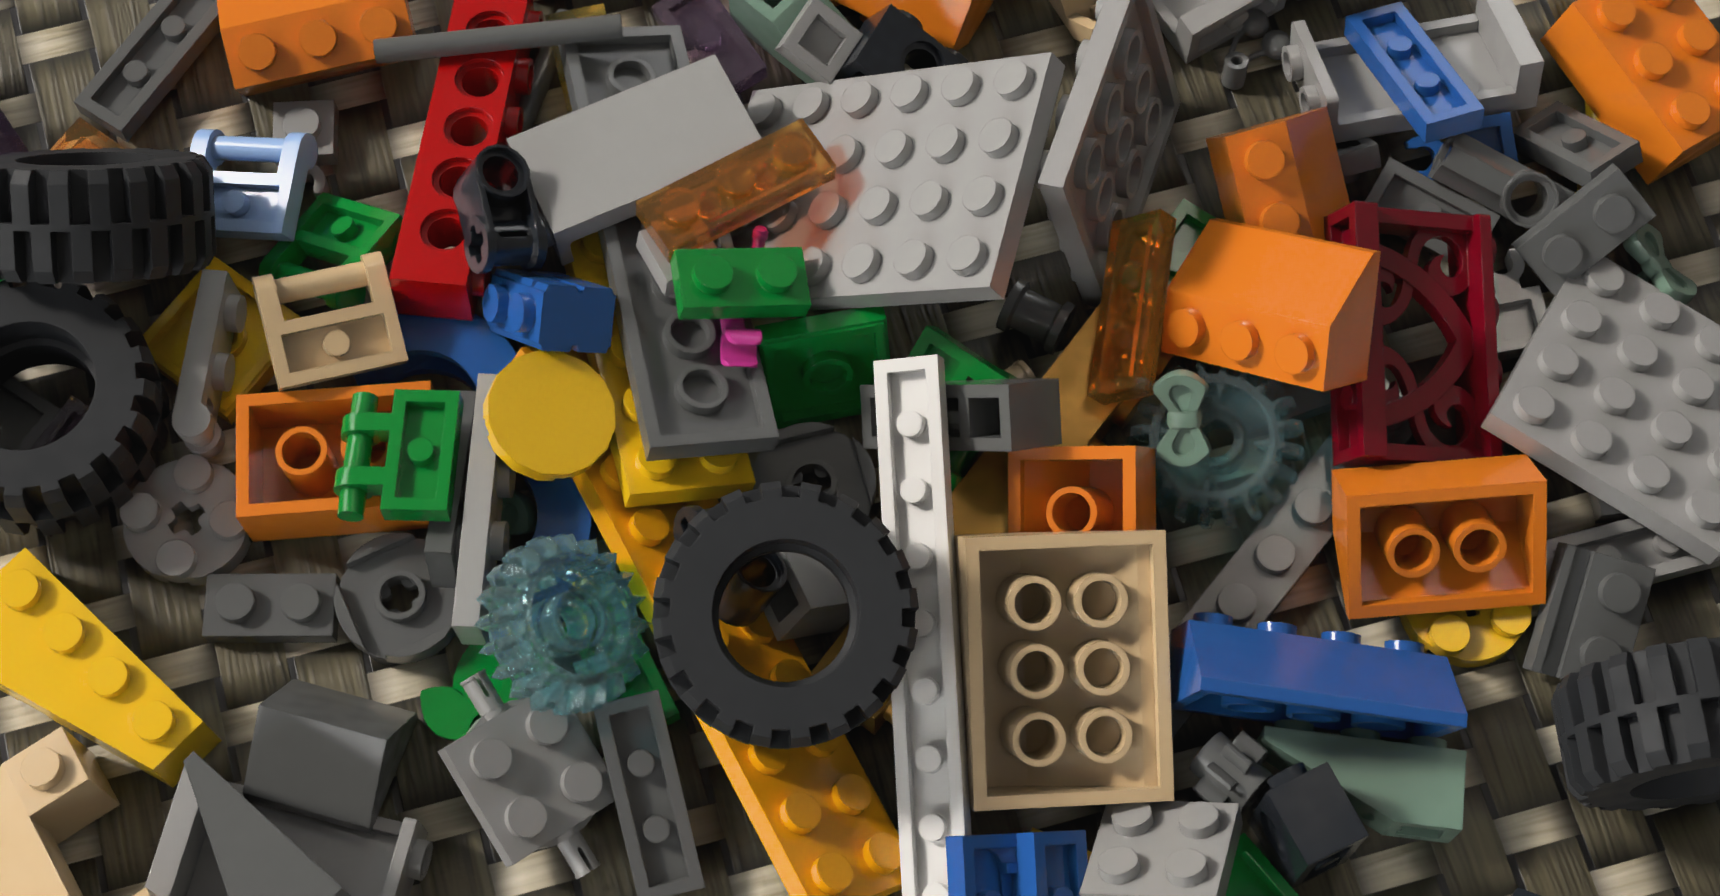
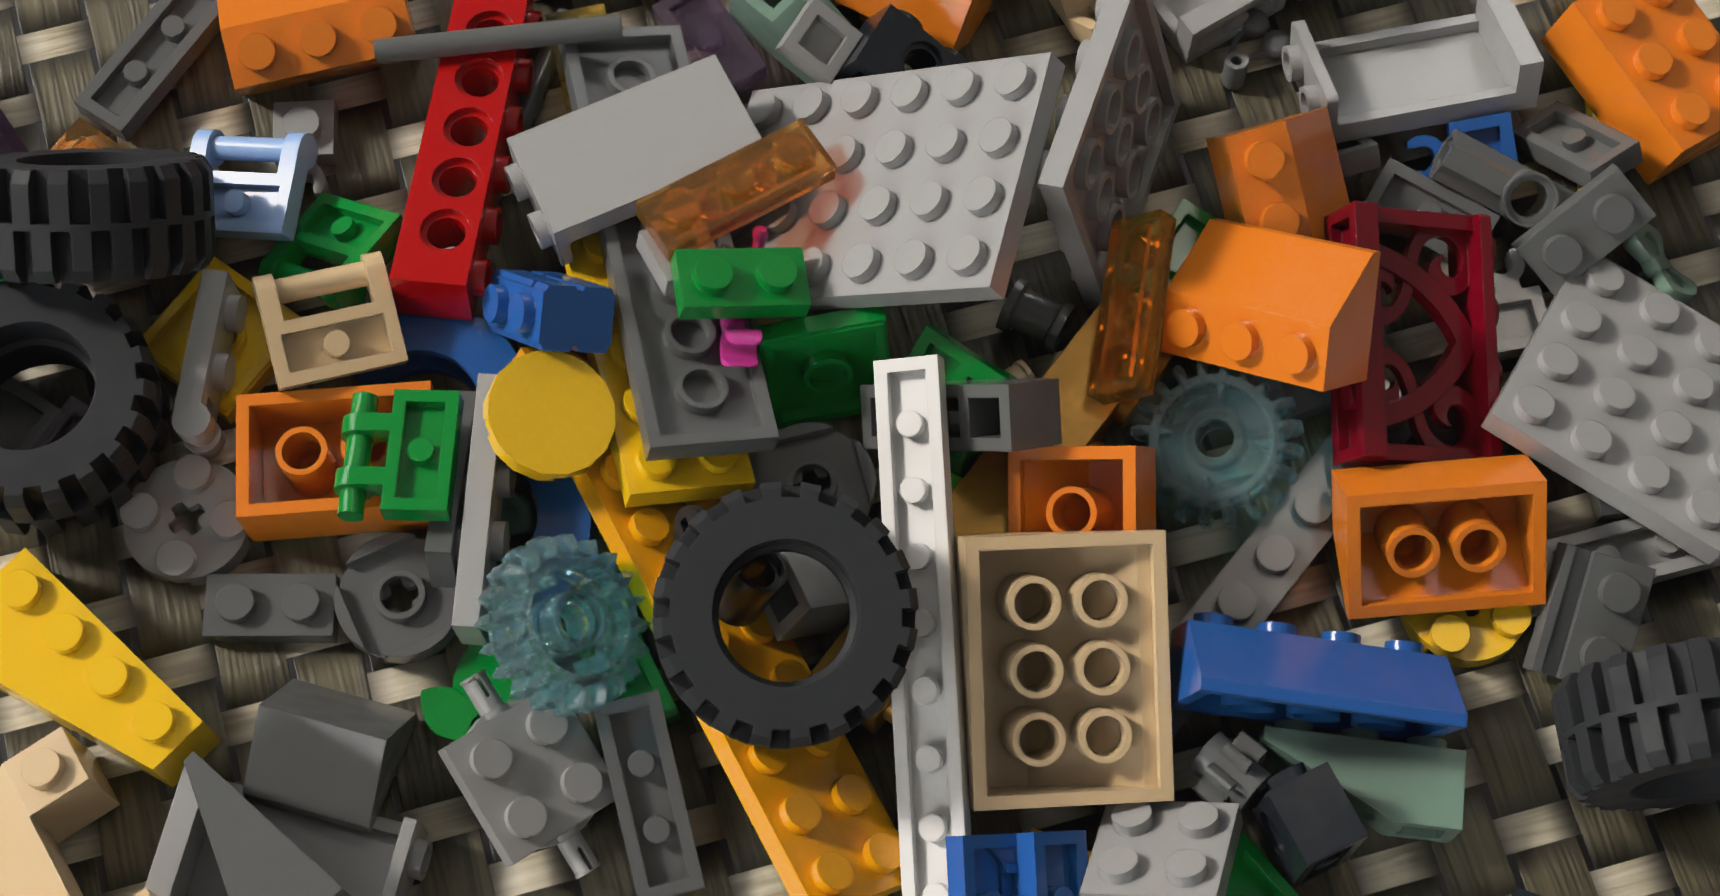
black piece [453,144,548,274] -> none
sand green piece [1152,369,1212,468] -> none
blue plate [1344,1,1485,144] -> none

